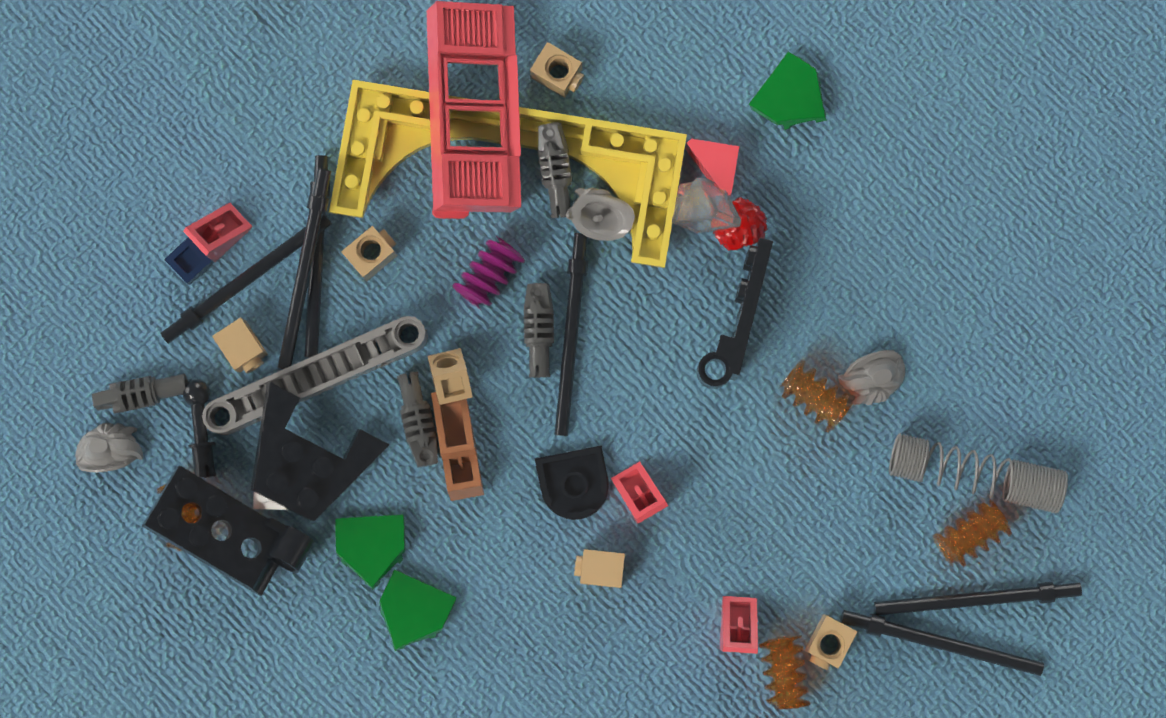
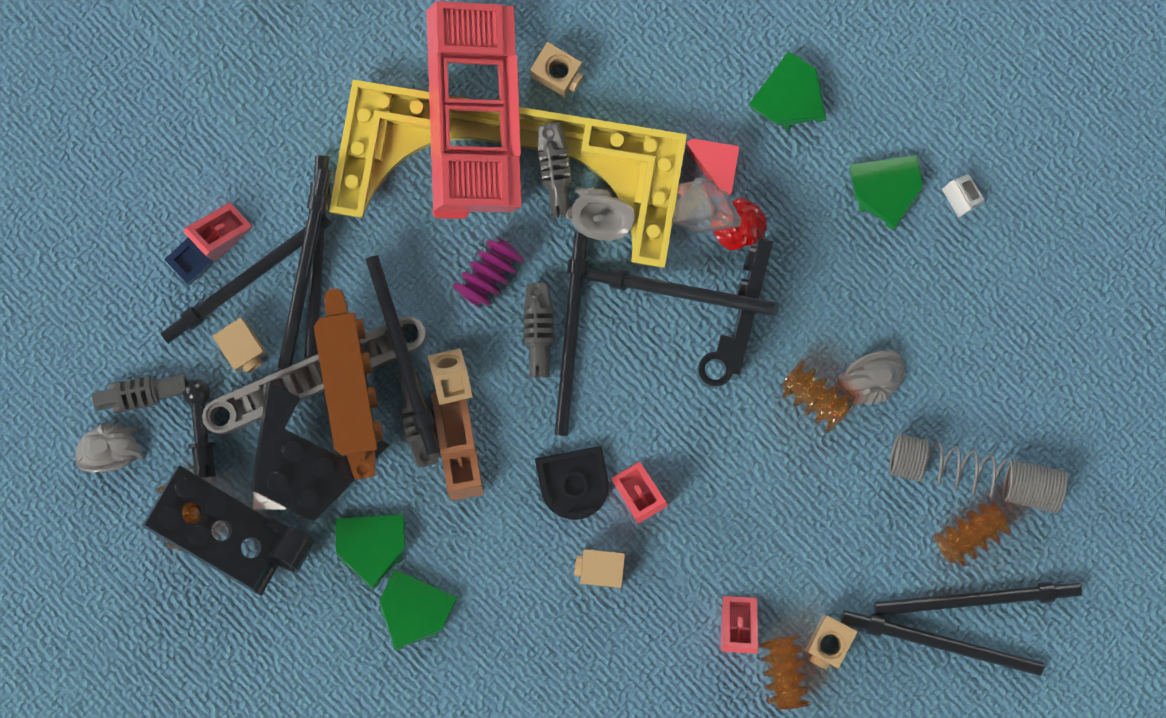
tan brick [341,226,397,282] -> none
none -> dark orange hinge [314,288,384,479]
none -> black bar [365,255,440,456]
none -> black bar [587,267,779,316]
none -> green slope [849,155,923,231]
none -> white slope [942,174,985,218]

